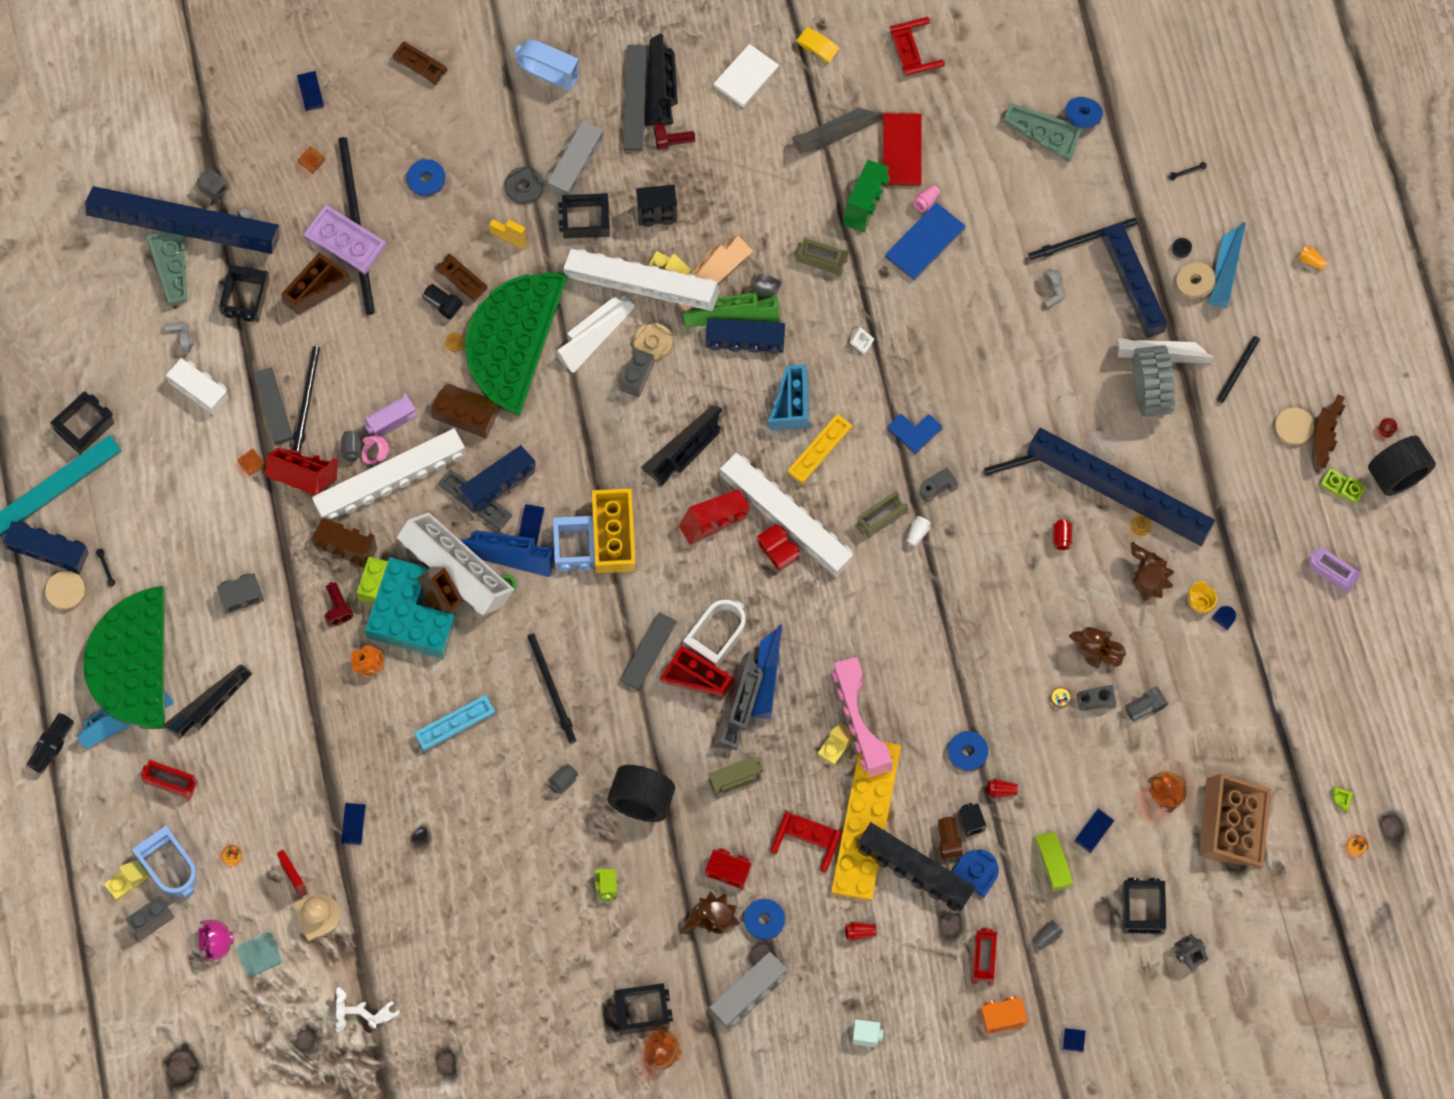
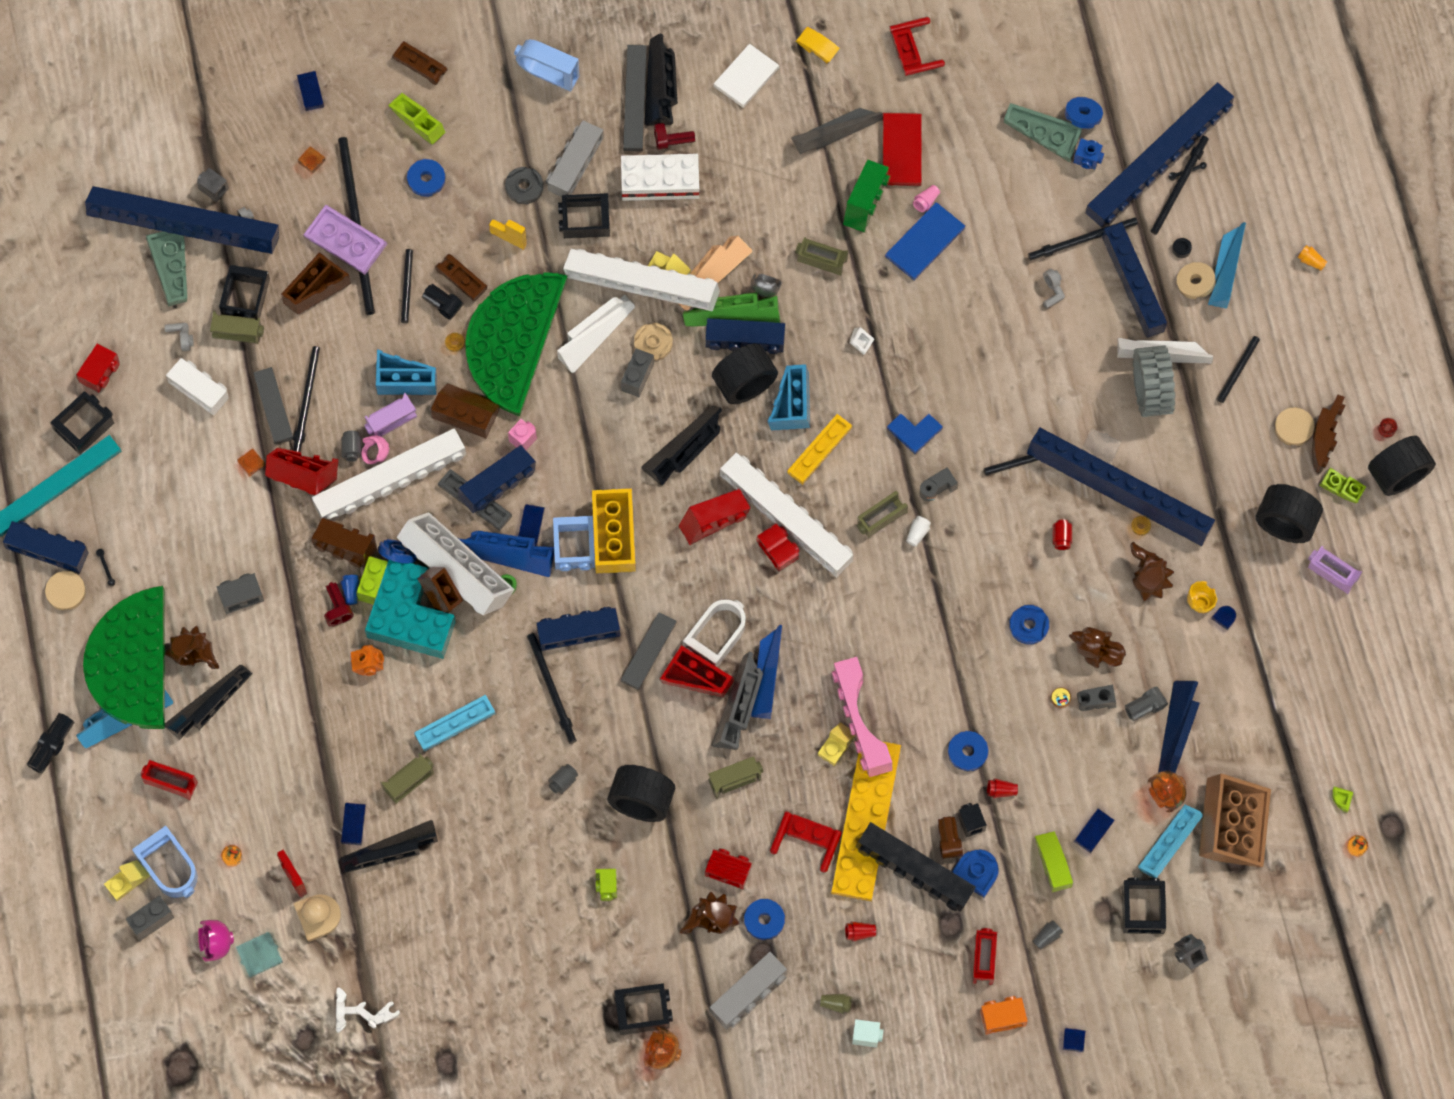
black brick [636,185,677,227] -> none
none -> red brick [76,343,120,393]
none -> reddish brown head [165,626,219,669]
none -> olive window [210,311,264,344]
none -> blue cone [340,575,360,605]
none -> black wedge [340,820,438,874]
none -> dark azure wedge [376,349,437,395]
none -> blue tile [378,539,417,564]
none -> olive window [380,753,434,804]
none -> lime slope [388,93,446,145]
none -> black bar [401,249,413,323]
none -> bright pink brick [508,419,537,450]
none -> dark blue brick [536,607,620,651]
none -> white brick [621,154,699,201]
none -> black tyre [712,344,778,405]
none -> olive cone [820,993,852,1014]
none -> blue tile [1009,605,1049,644]
none -> blue brick [1073,138,1105,170]
none -> dark blue brick [1085,82,1234,228]
none -> medium azure plate [1138,804,1203,878]
none -> black bar [1151,135,1209,235]
none -> dark blue wedge [1158,681,1200,779]
none -> black tyre [1255,484,1323,544]

